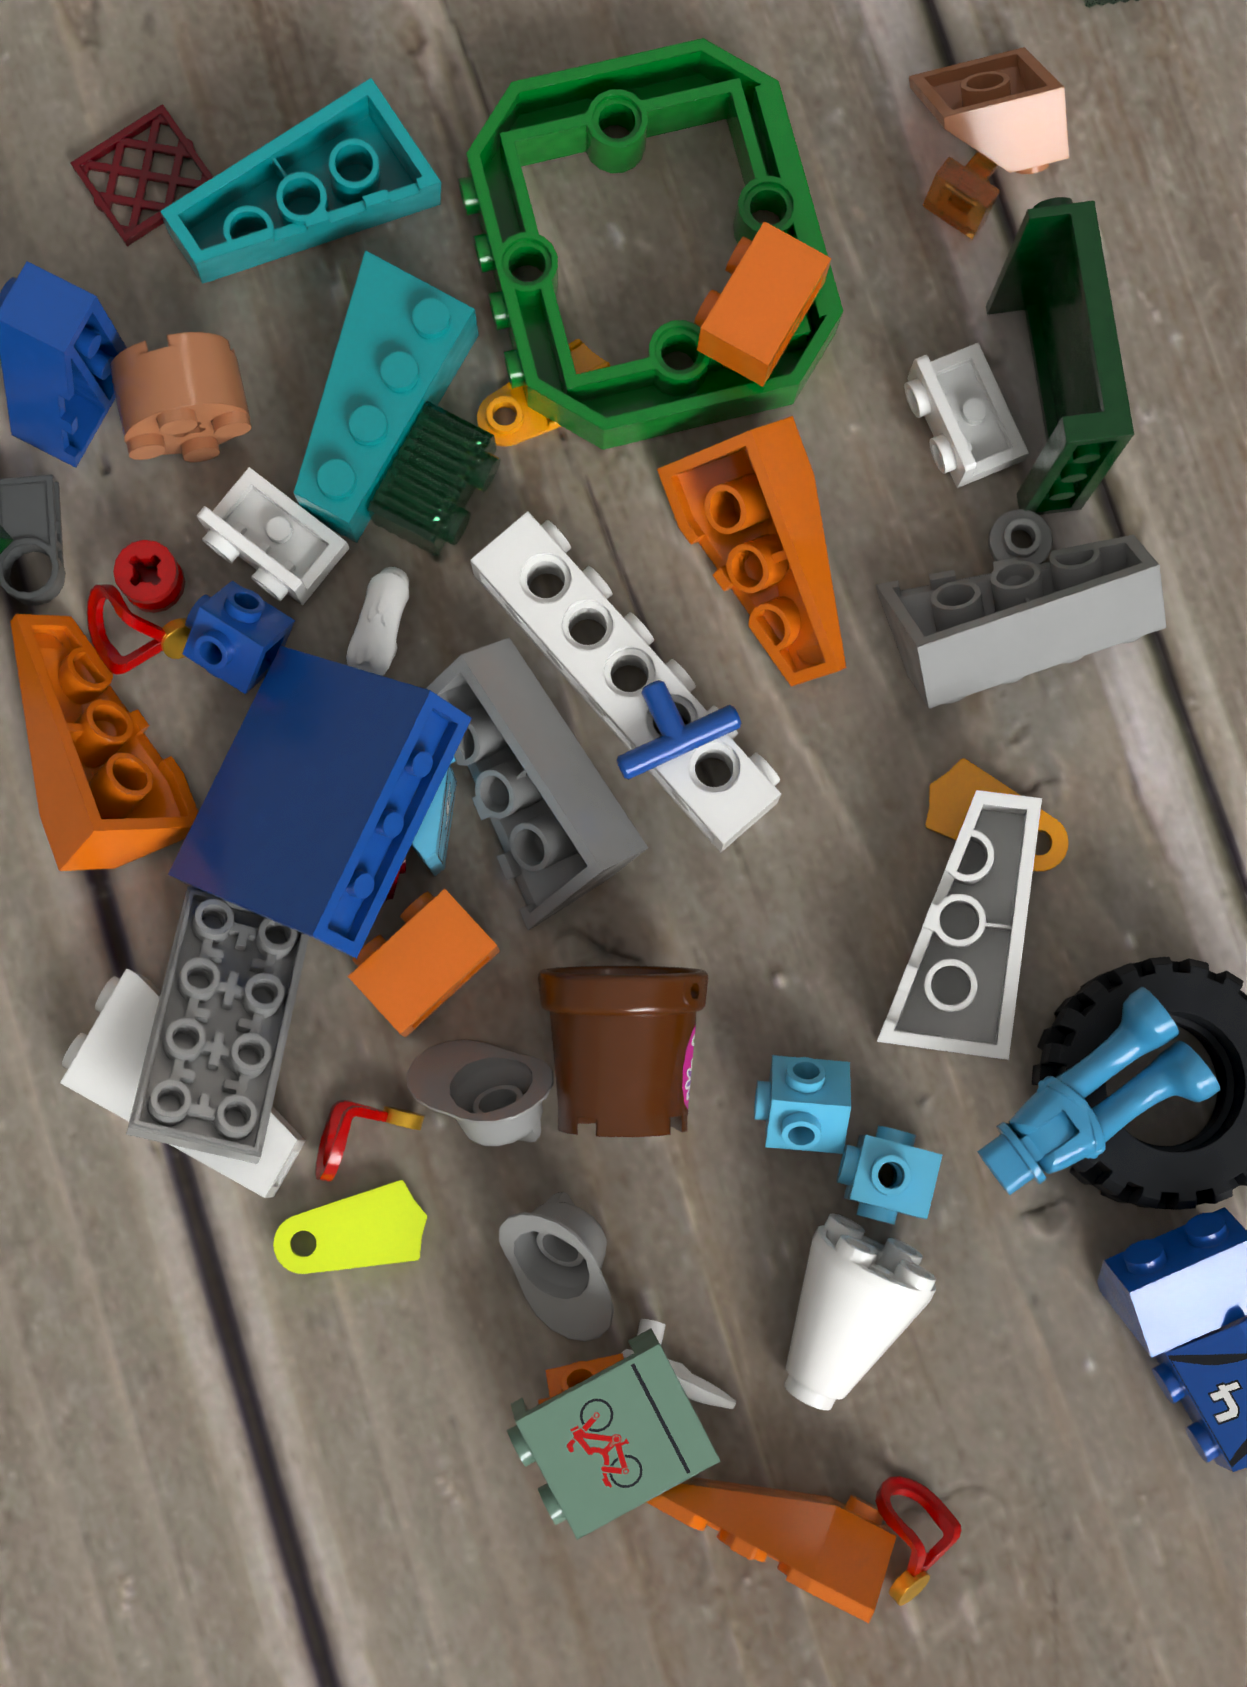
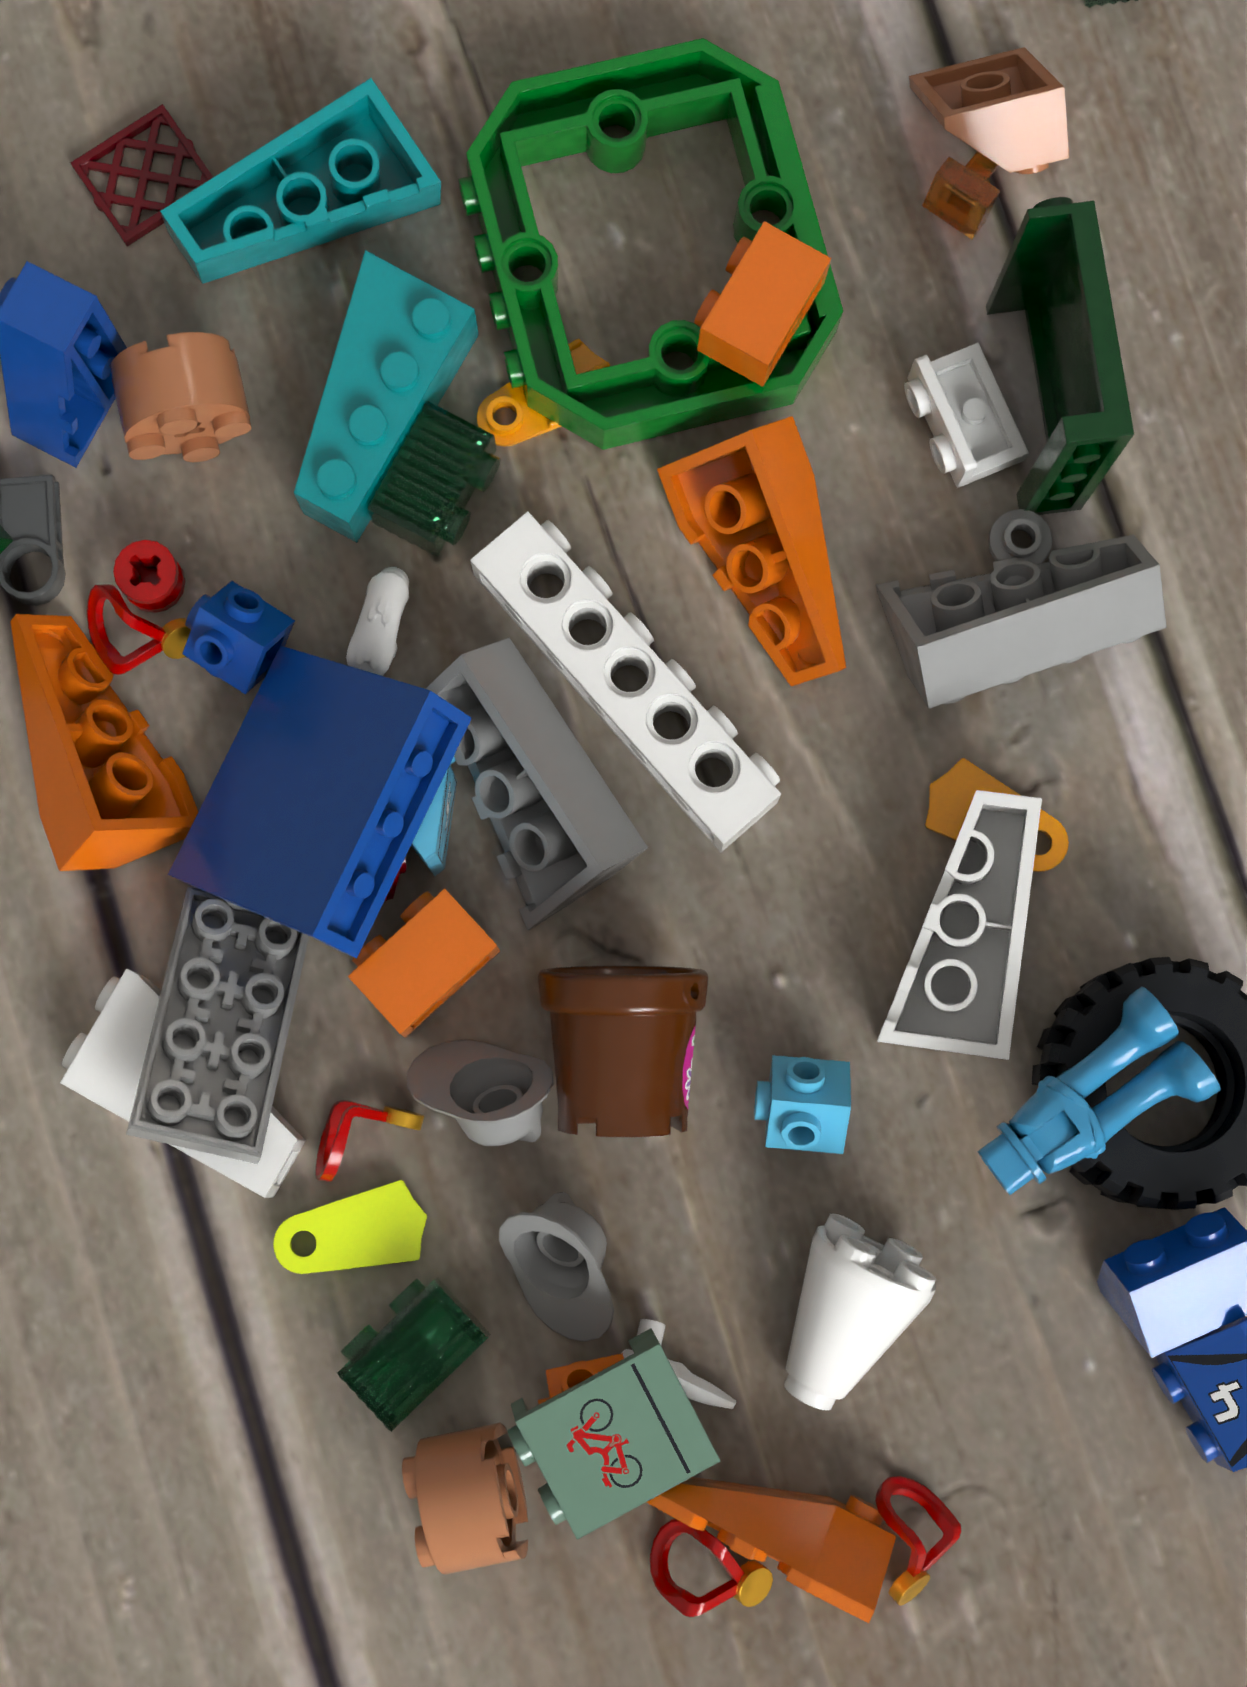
white bracket [196,467,349,606] -> none
blue piece [616,680,742,780] -> none
medium azure brick [837,1126,943,1225] -> none
none -> clear green brick [337,1277,491,1432]
none -> nougat brick [402,1423,528,1574]
none -> red piece [650,1519,773,1617]

